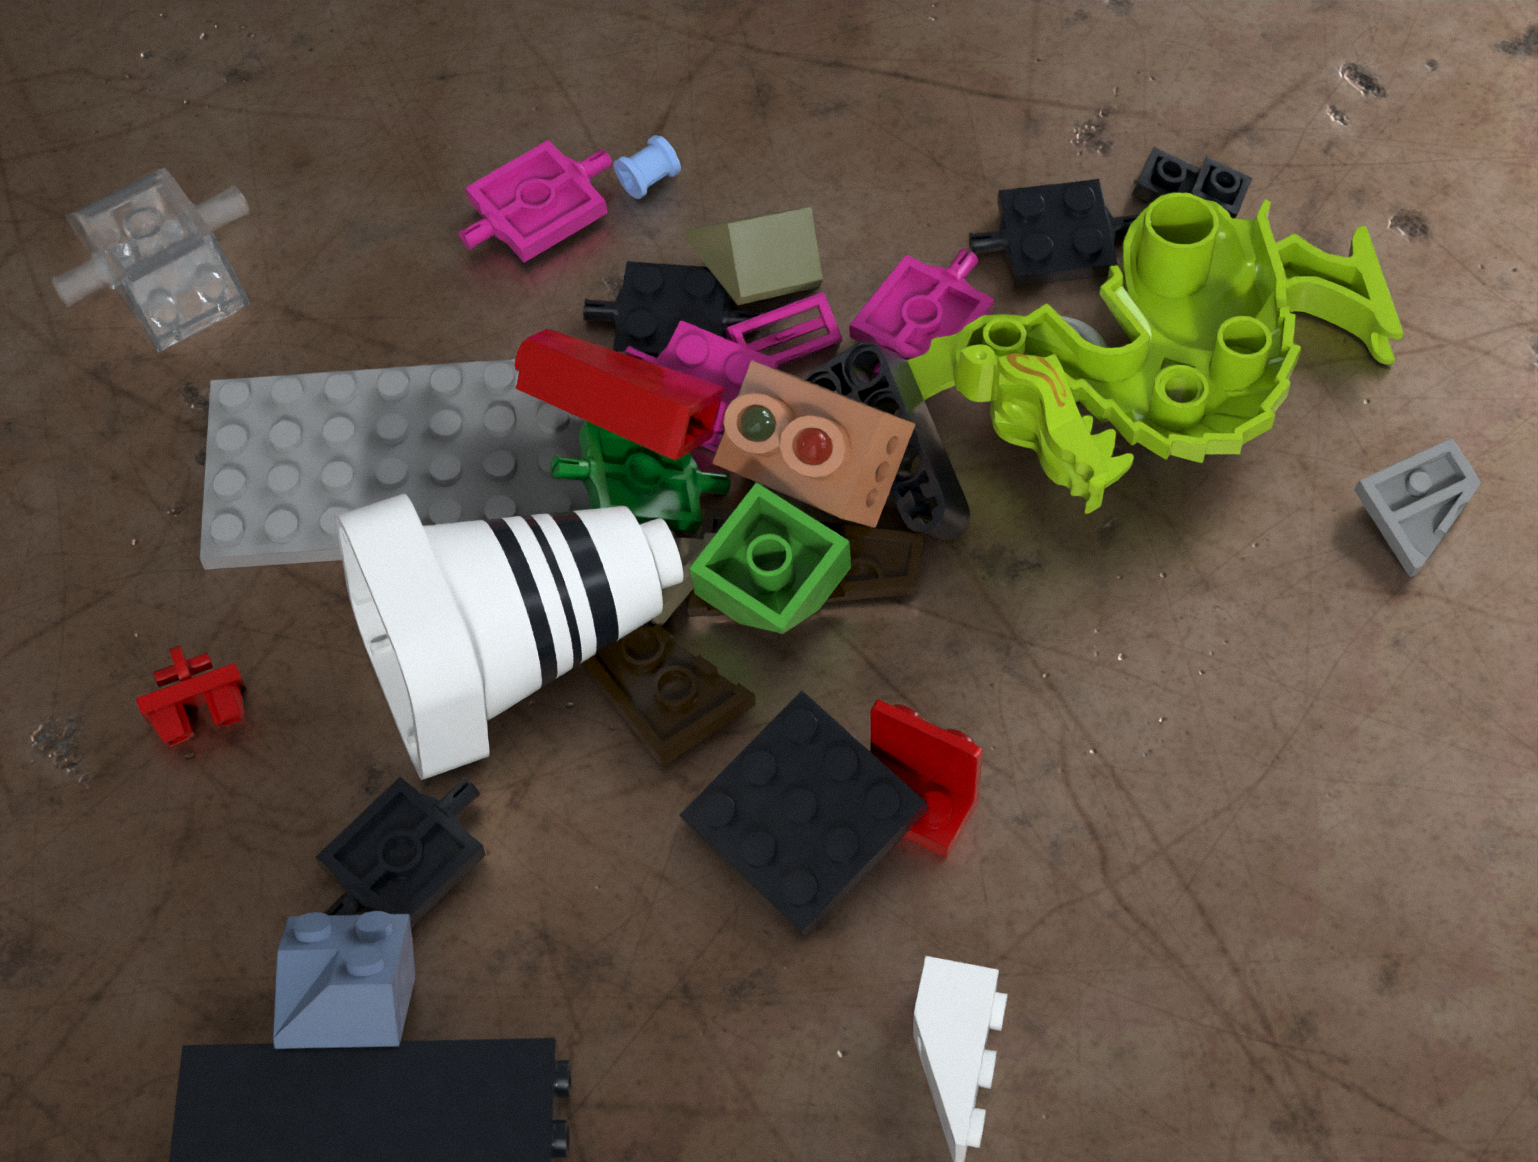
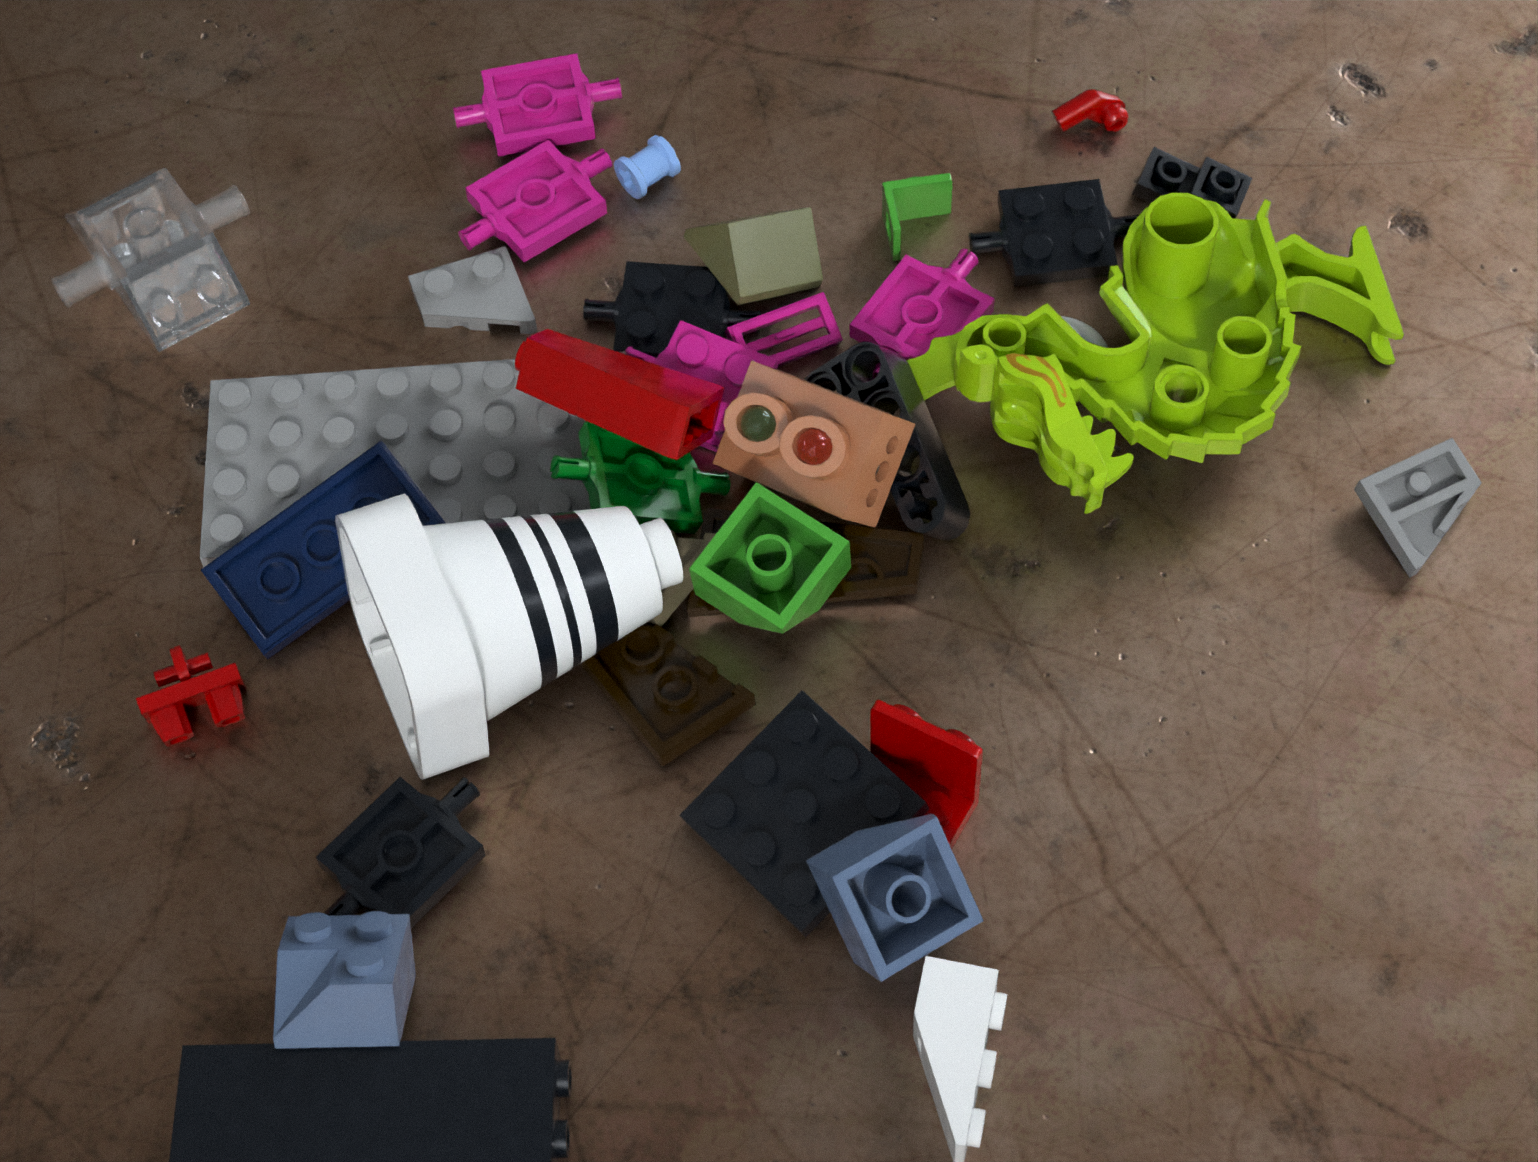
none -> dark blue tile [201,440,446,660]
none -> light grey wing [408,246,538,334]
none -> dark pink plate [453,53,622,157]
none -> sand blue slope [806,814,984,982]
none -> bright green bracket [882,173,953,261]
none -> red arm [1051,89,1129,132]

